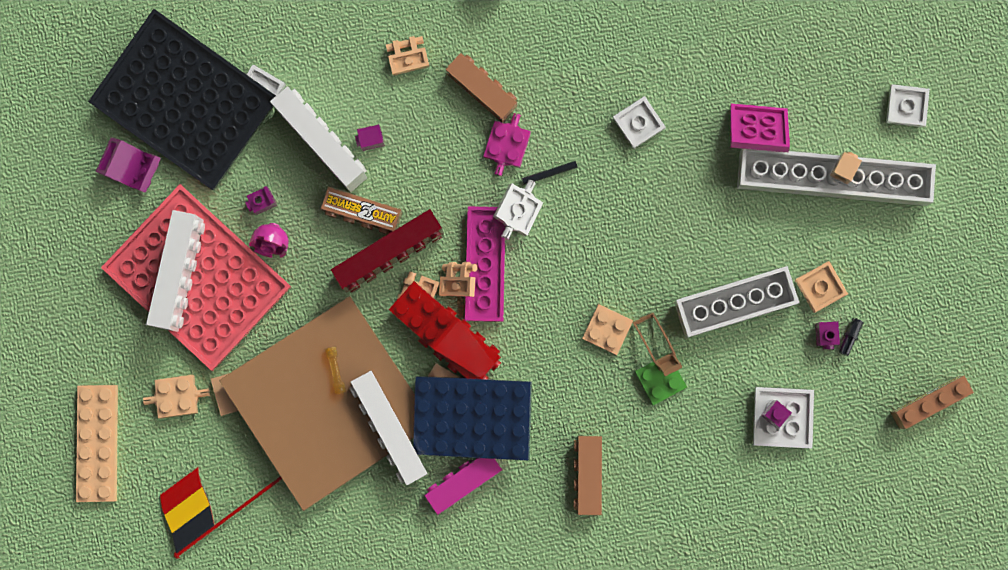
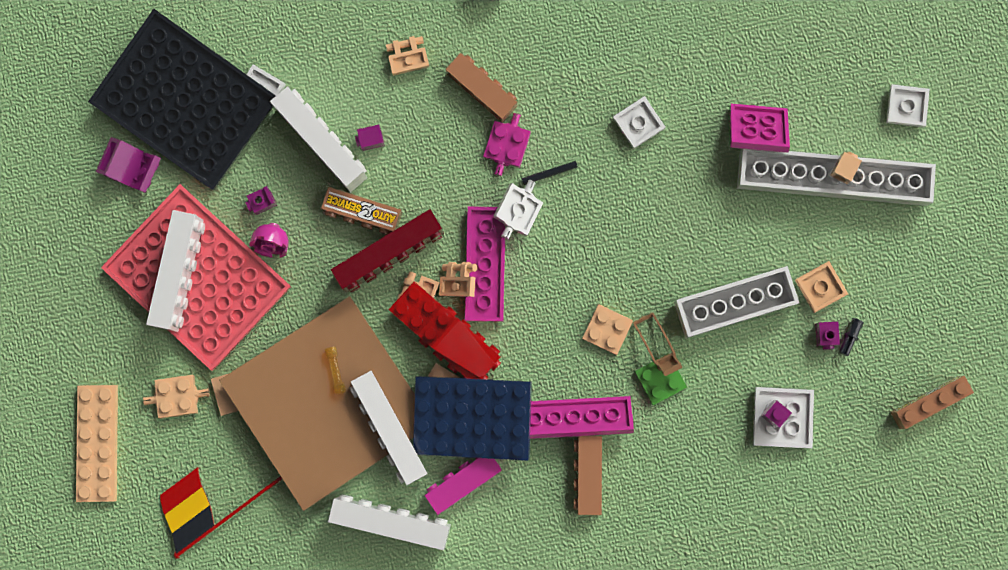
none -> white brick [328,494,451,550]
none -> dark pink plate [530,396,634,439]

